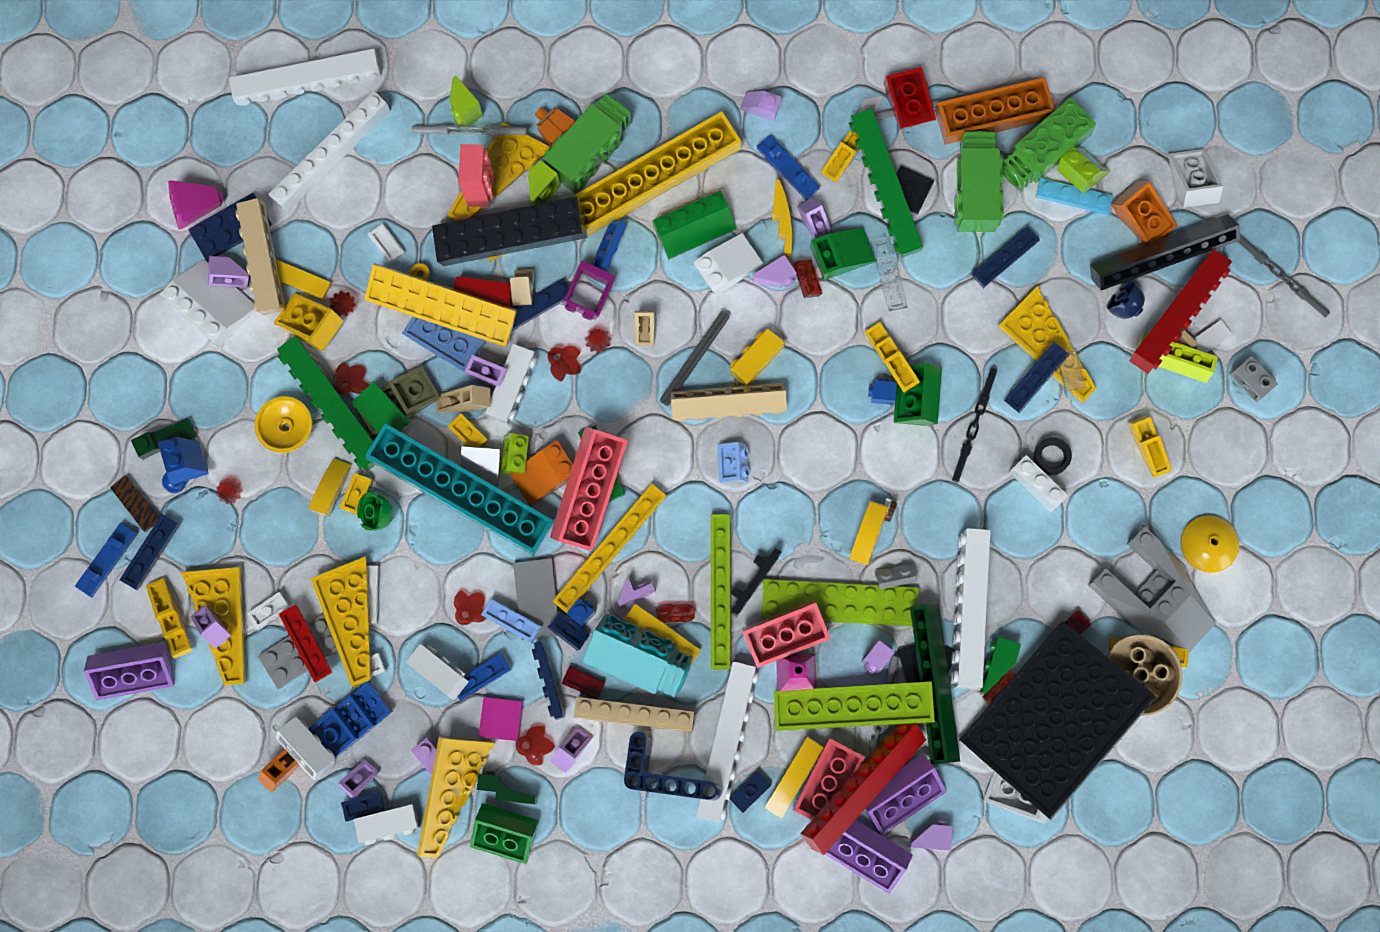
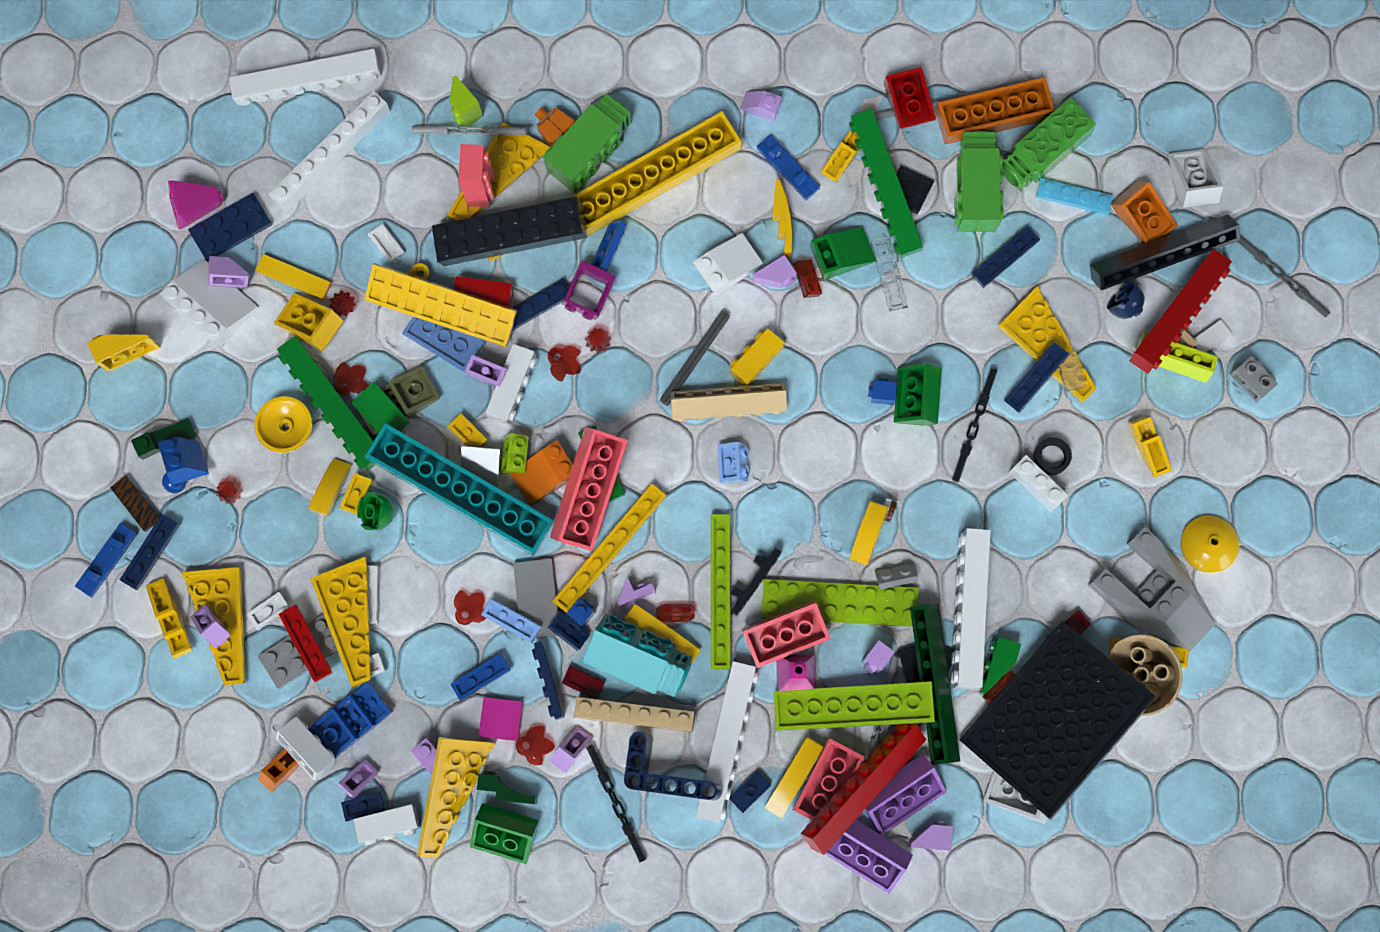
medium lavender slope [84,642,174,700] -> none
tan brick [236,198,285,315] -> none
white brick [406,644,469,700] -> none
tan slope [436,385,491,414] -> none
tan slope [510,269,535,306] -> none
lime slope [528,160,560,205] -> none
tan slope [635,311,655,346] -> none
green slope [653,190,736,260] -> none
lavender slope [797,198,832,239] -> none
yellow slope [864,322,920,393] -> none
lime slope [1057,147,1110,194] -> none
none -> yellow slope [87,334,160,372]
none -> black piece [586,744,647,863]

